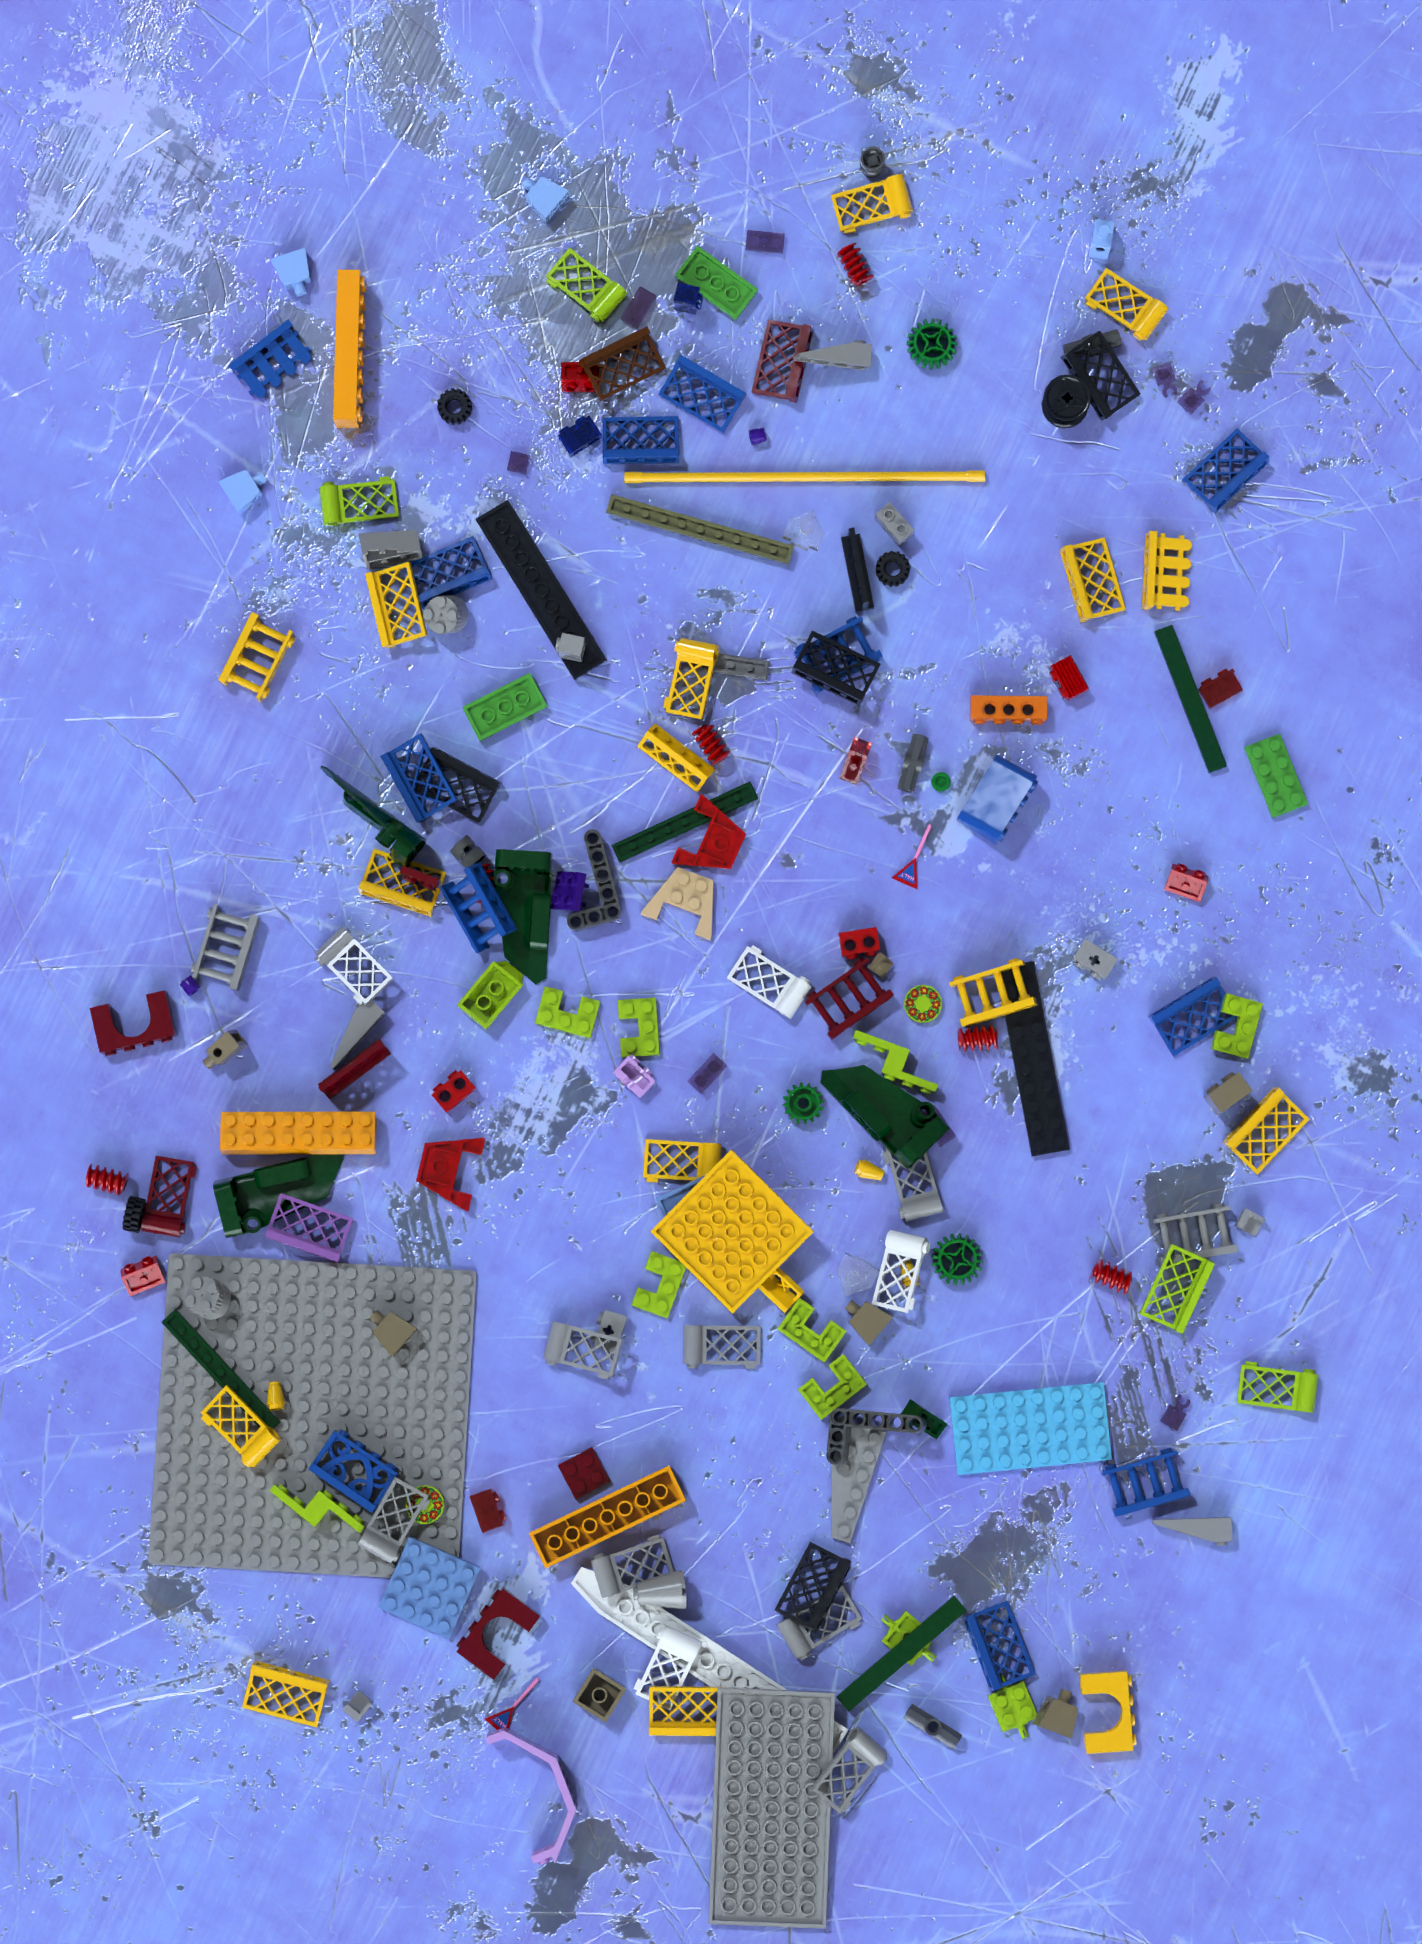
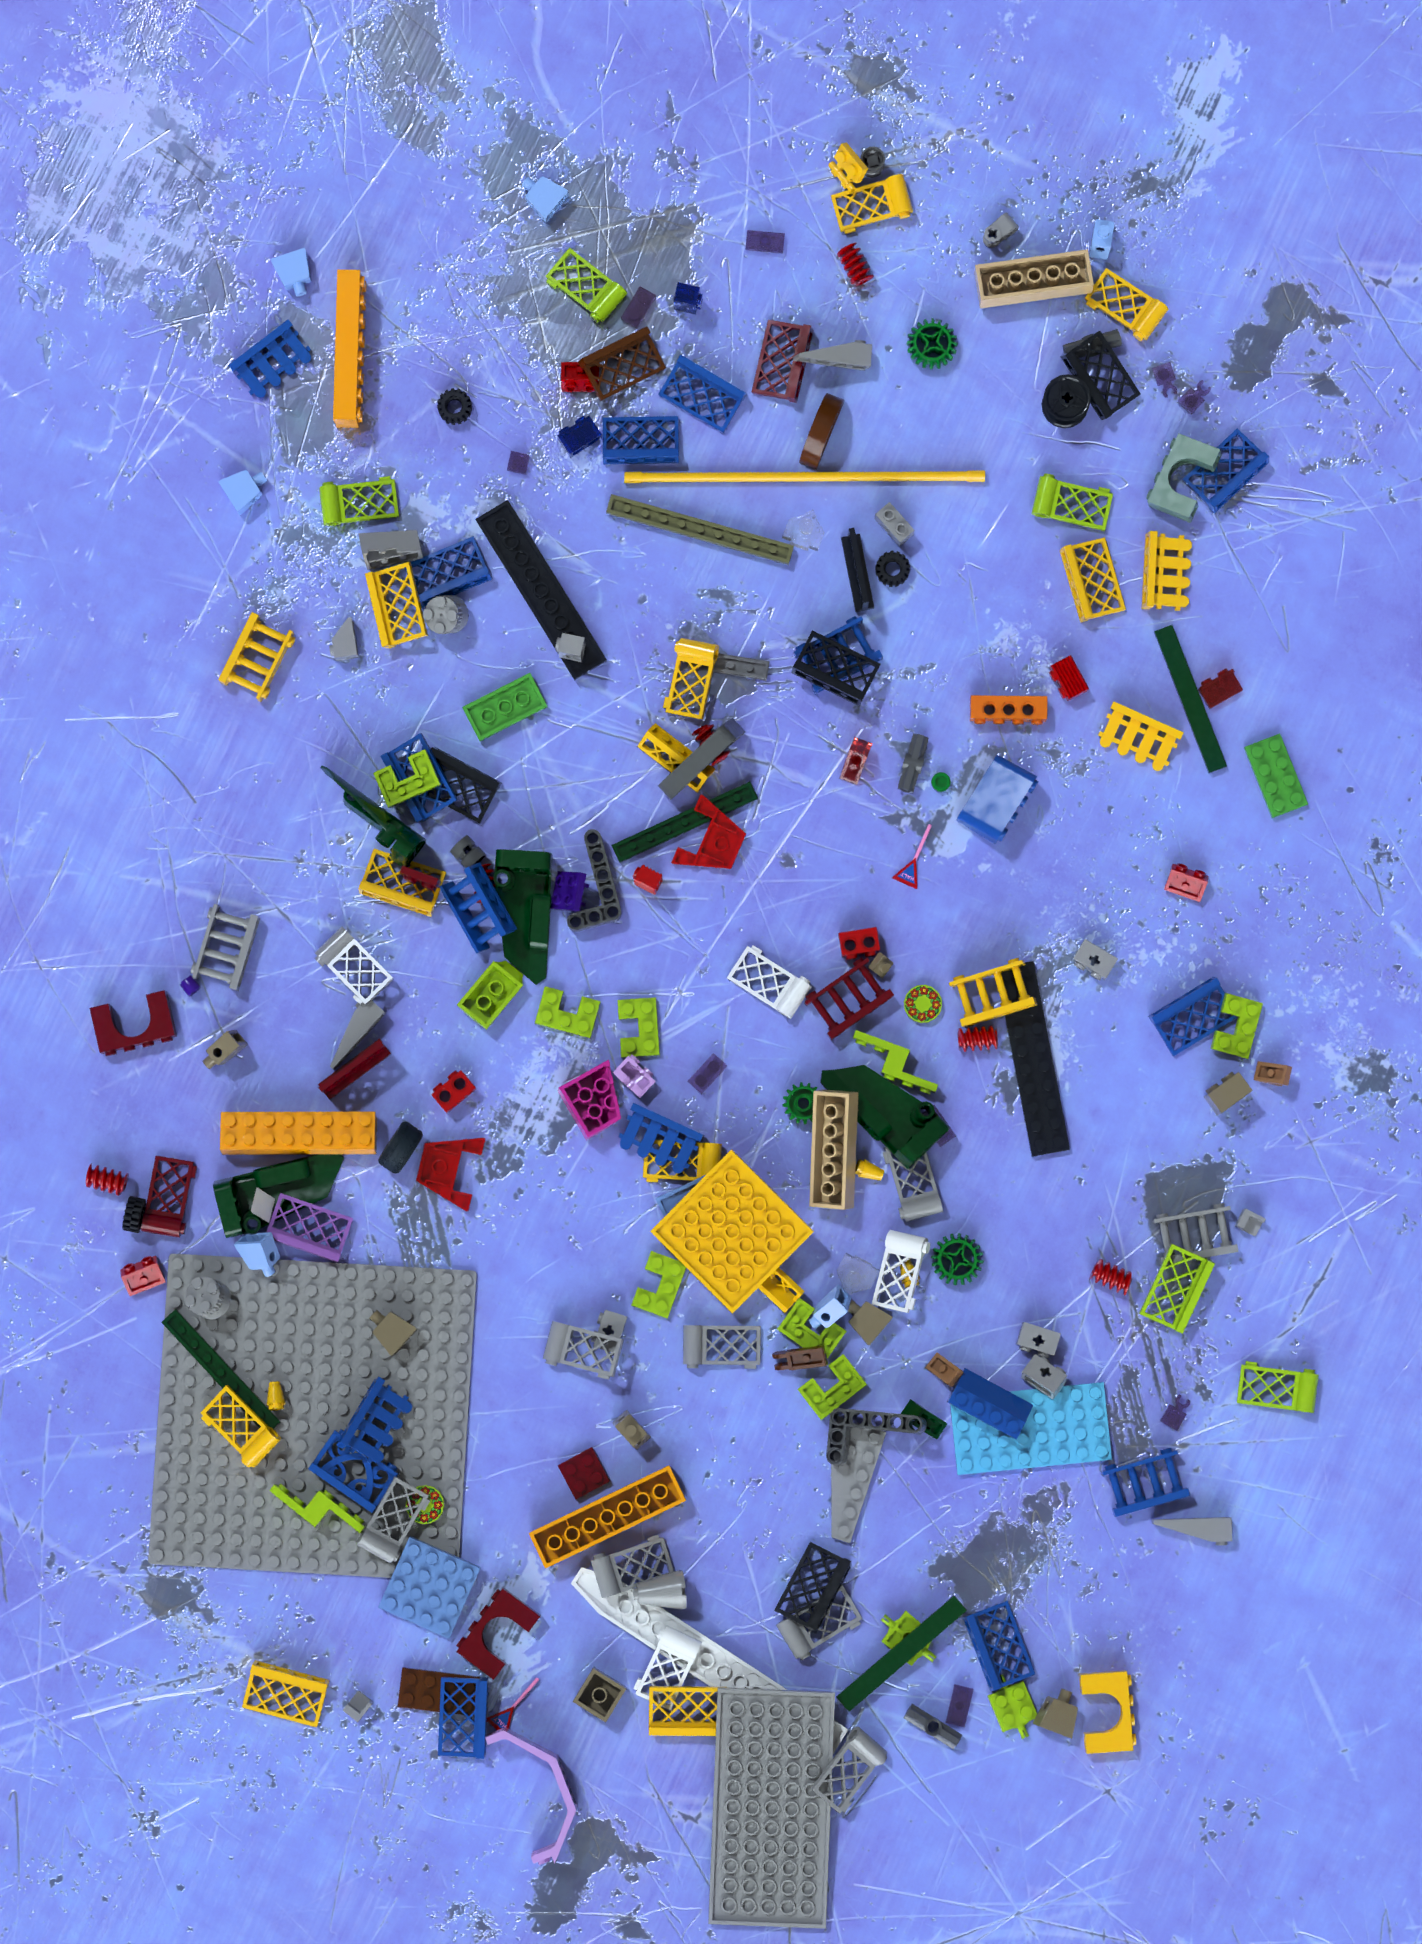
clear red bracket [469,1488,506,1533] -> none
tan wing [641,867,714,941] -> none
bright green plate [675,246,758,321] -> none
dark purple hose [748,428,767,445] -> none
yellow fence [1222,1087,1309,1175] -> none
none -> light blue torso [234,1232,280,1277]
none -> white sticker [251,1188,275,1223]
none -> light grey slope [329,617,359,661]
none -> blue fence [336,1377,412,1464]
none -> lime plate [373,749,441,808]
none -> black wheel [378,1122,423,1174]
none -> reddish brown plate [397,1667,480,1716]
none -> blue fence [438,1677,489,1759]
none -> dark pink wedge [557,1059,621,1140]
none -> dark tan torso [612,1410,651,1450]
none -> blue fence [618,1103,704,1174]
none -> red brick [632,865,663,895]
none -> dark grey beam [658,718,745,800]
none -> reddish brown hinge [772,1345,828,1371]
none -> reddish brown window [799,393,845,470]
none -> tan brick [809,1090,858,1210]
none -> light blue torso [809,1284,852,1329]
none -> yellow plate [828,142,868,193]
none -> medium nougat slope [925,1353,964,1387]
none -> clear purple plate [945,1684,974,1727]
none -> blue slope [947,1368,1033,1440]
none -> tan brick [974,249,1094,309]
none -> light grey piece [983,212,1019,248]
none -> light grey brick [1016,1322,1061,1358]
none -> light grey brick [1021,1354,1067,1399]
none -> lime piece [1031,474,1113,531]
none -> yellow fence [1098,701,1184,771]
none -> sand green arch [1146,433,1222,523]
none -> medium nougat slope [1254,1061,1292,1086]

